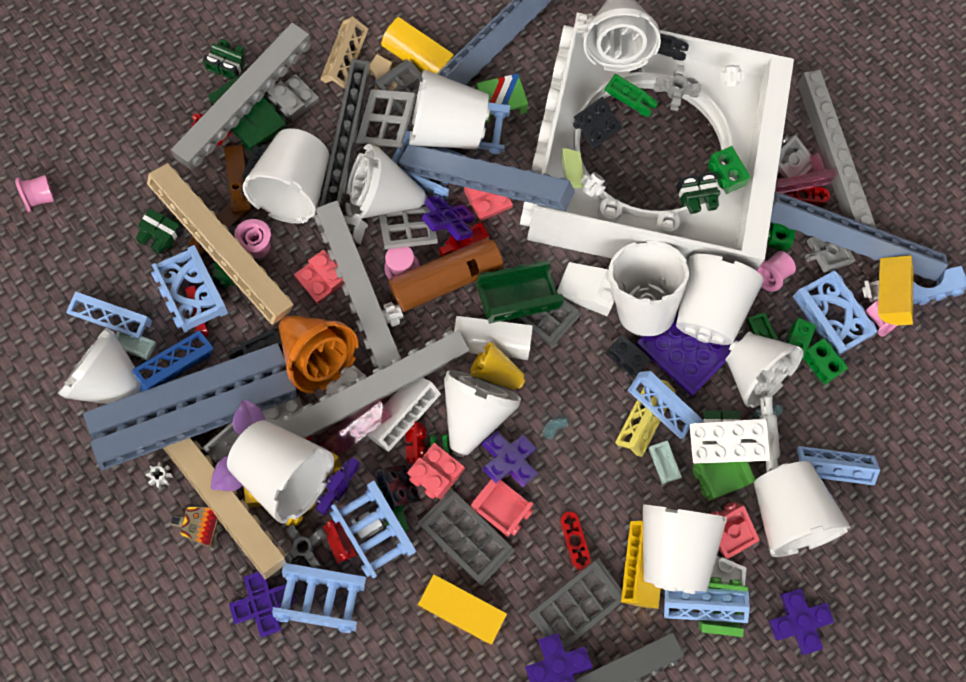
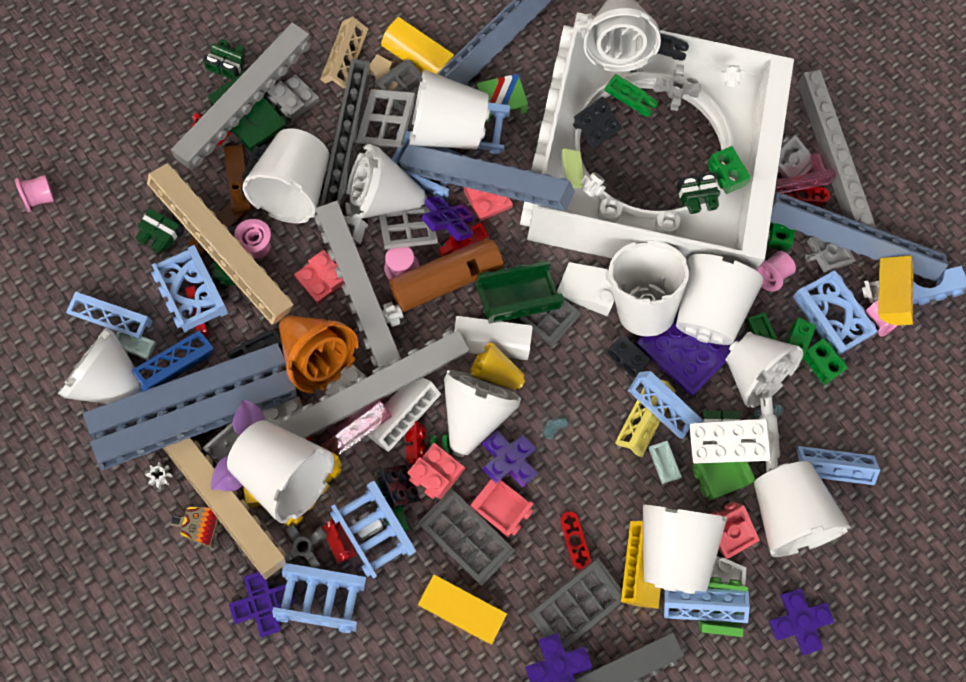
dark purple plate [316,458,360,516] -> none

